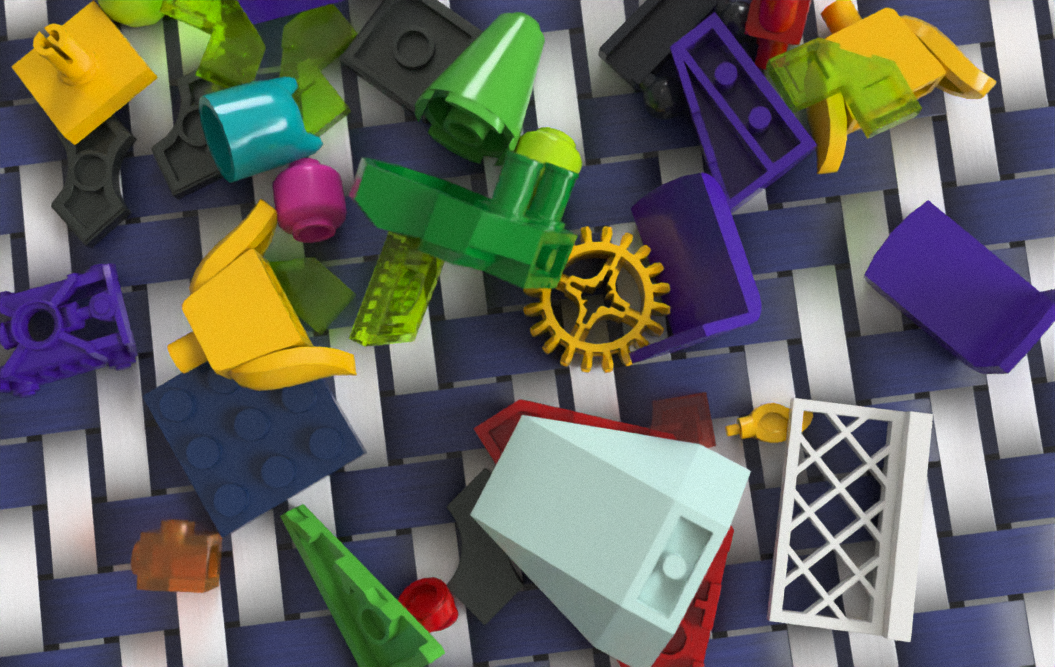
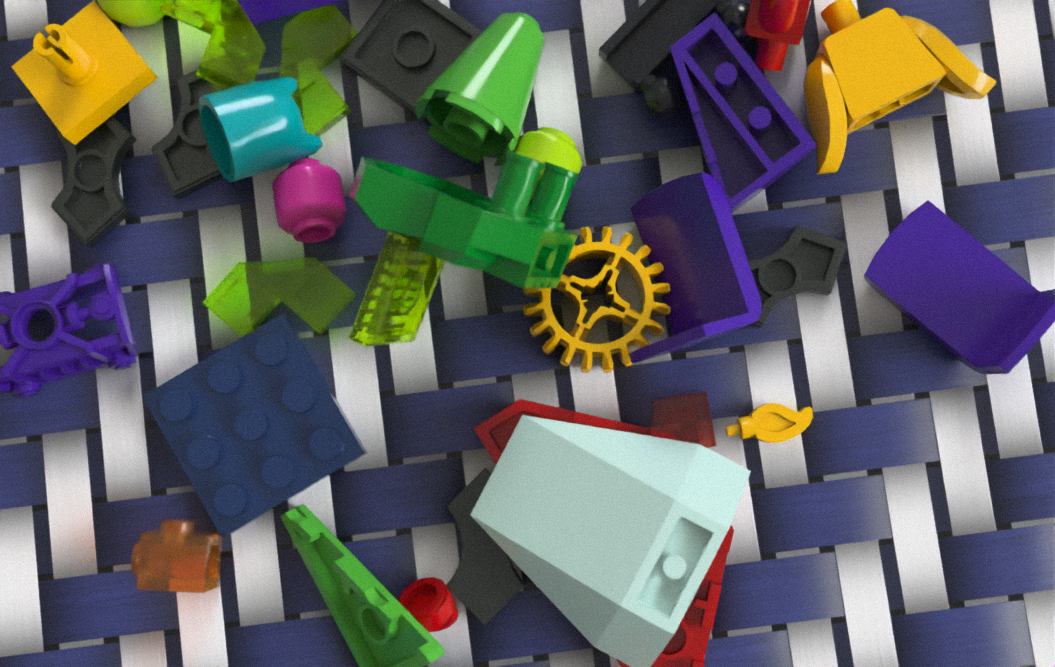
yellow torso [167,199,357,391] -> none
clear neon green tile [766,37,922,139] -> none
white fence [767,398,933,642] -> none
none -> pearl dark grey tile [748,225,848,328]

